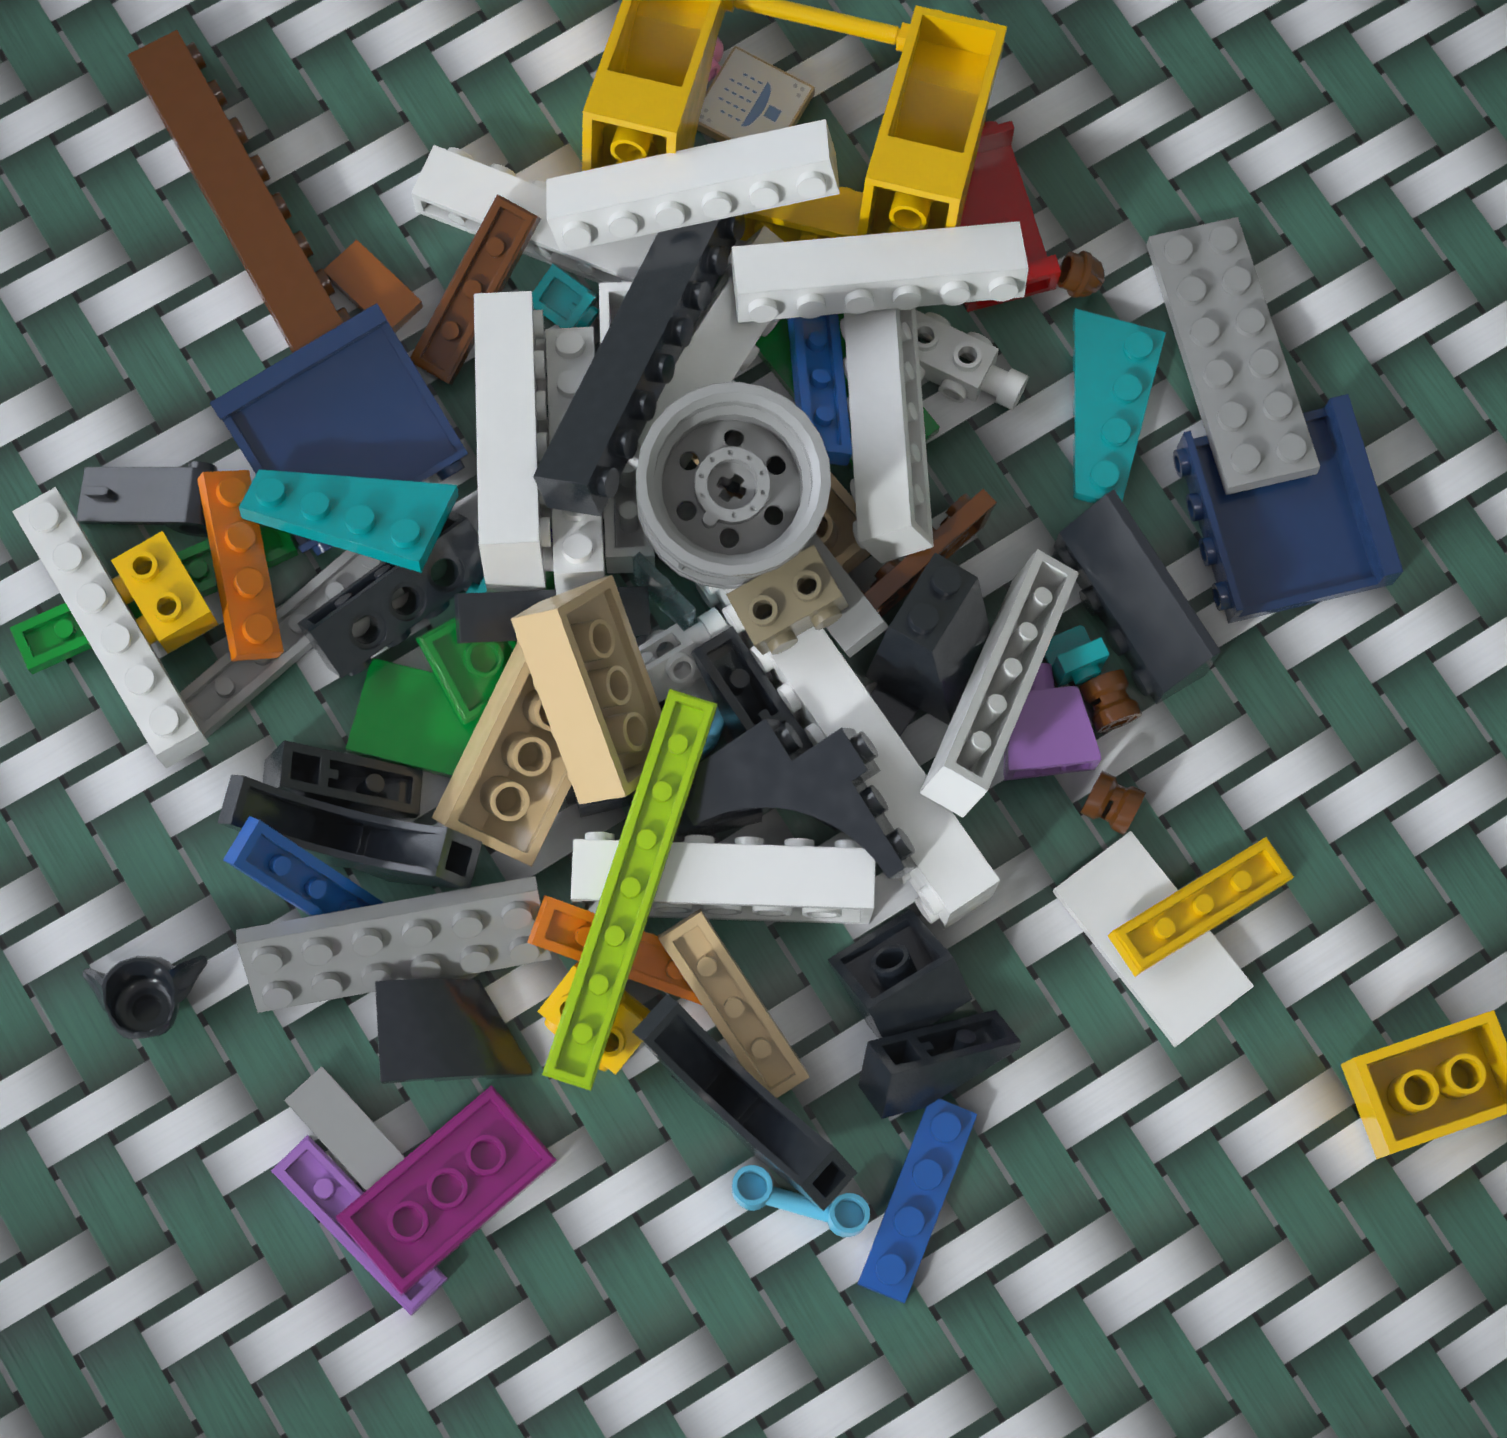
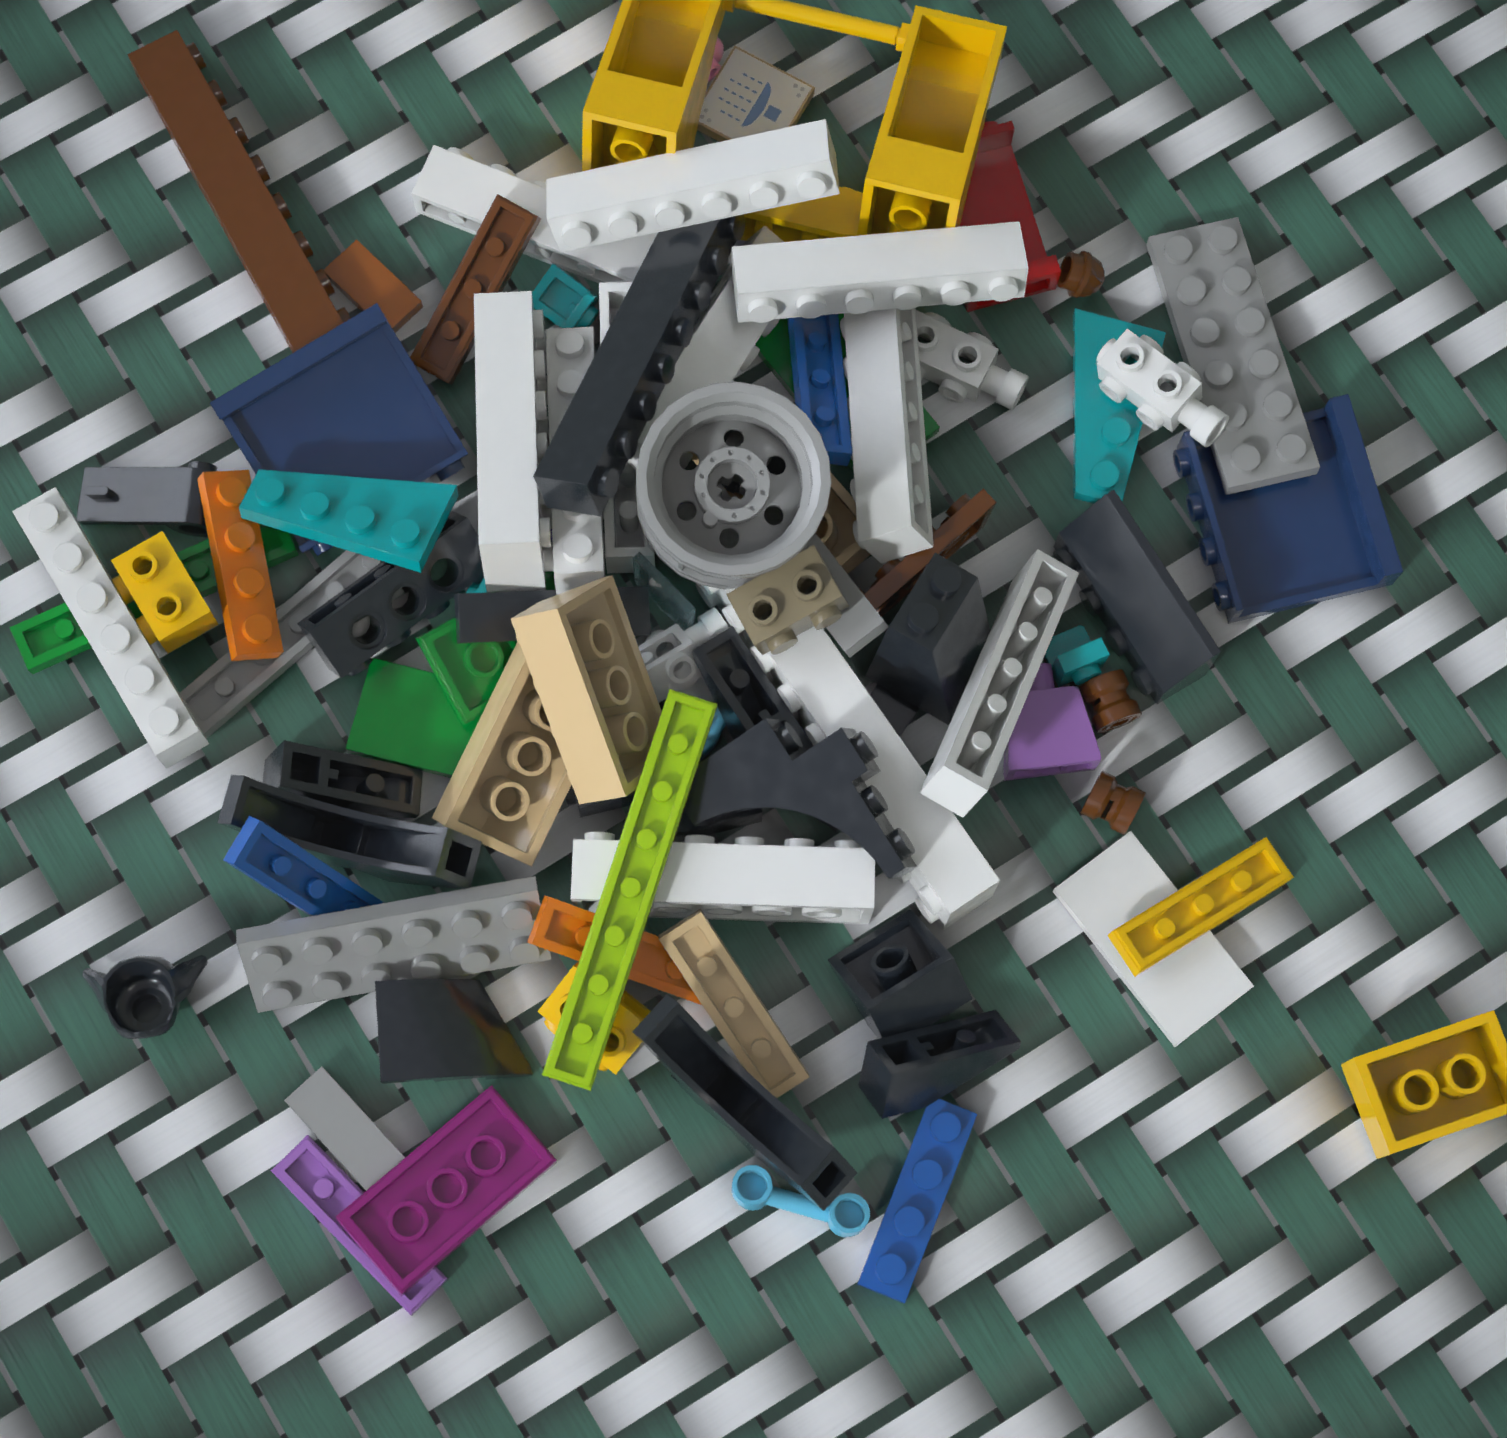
none -> white brick [1096,329,1229,447]

